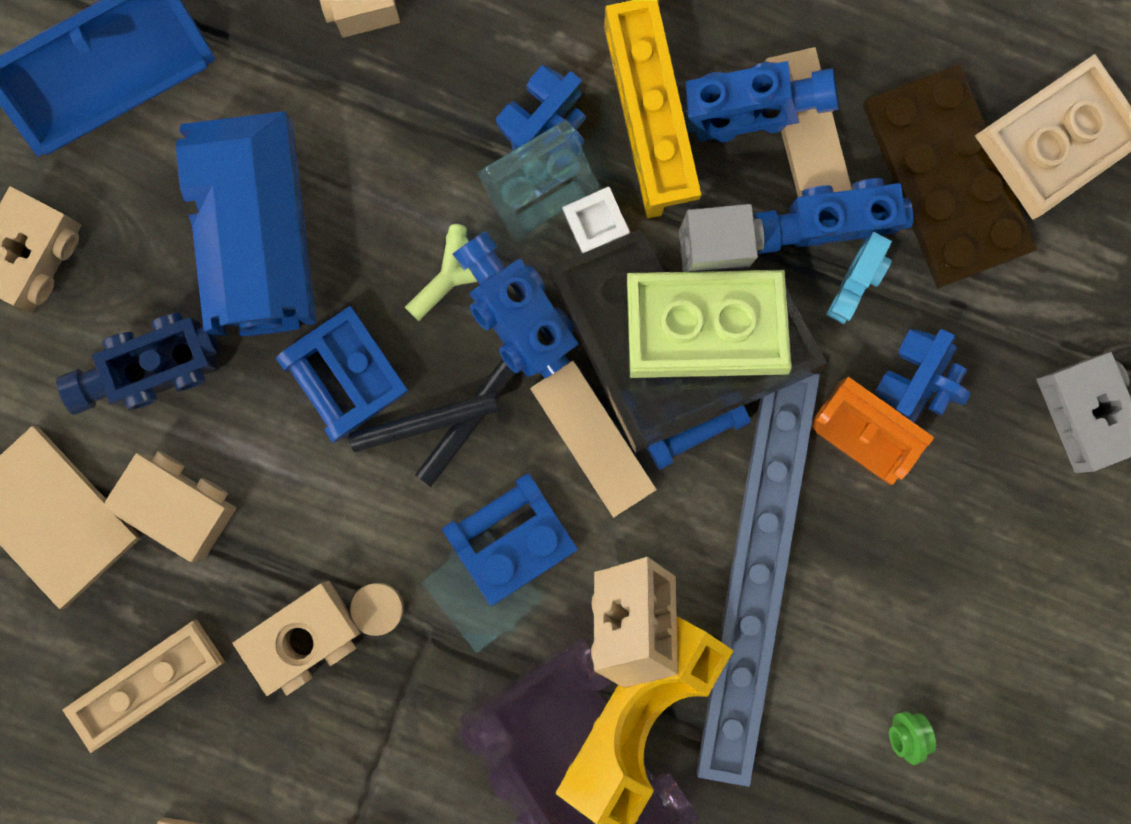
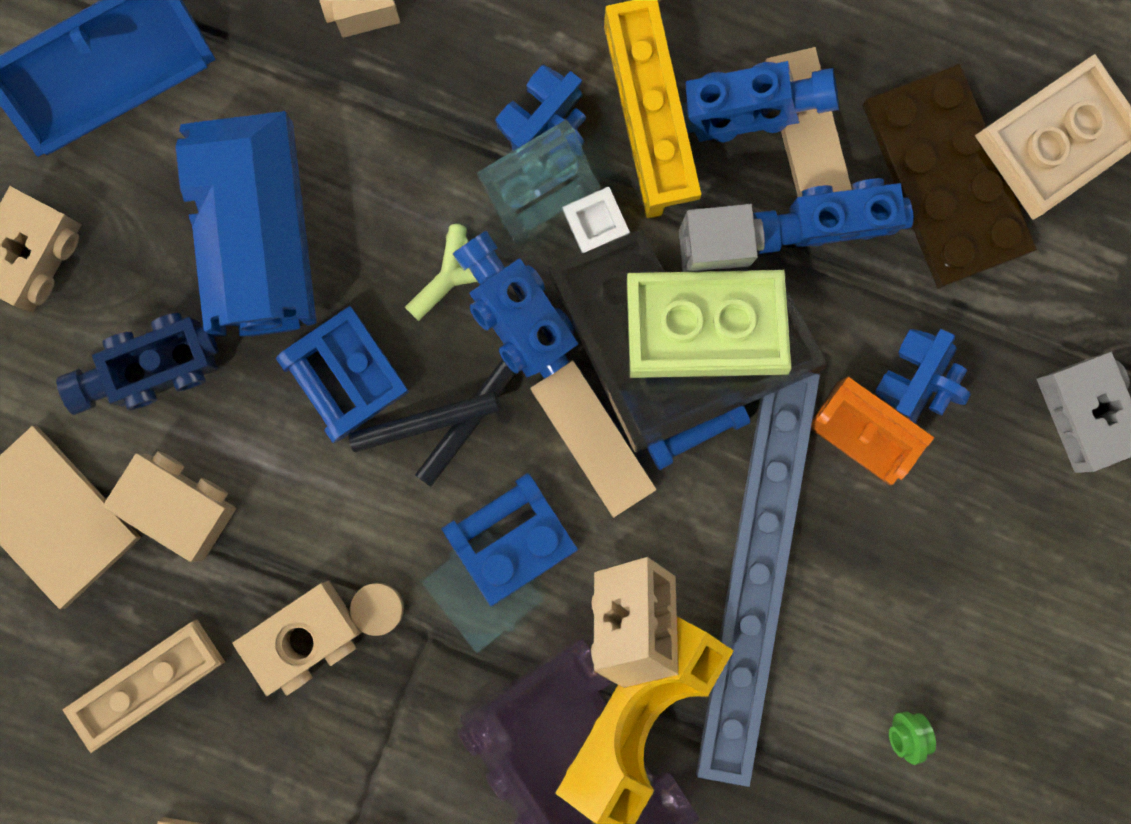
medium azure plate [826,232,892,325] -> none

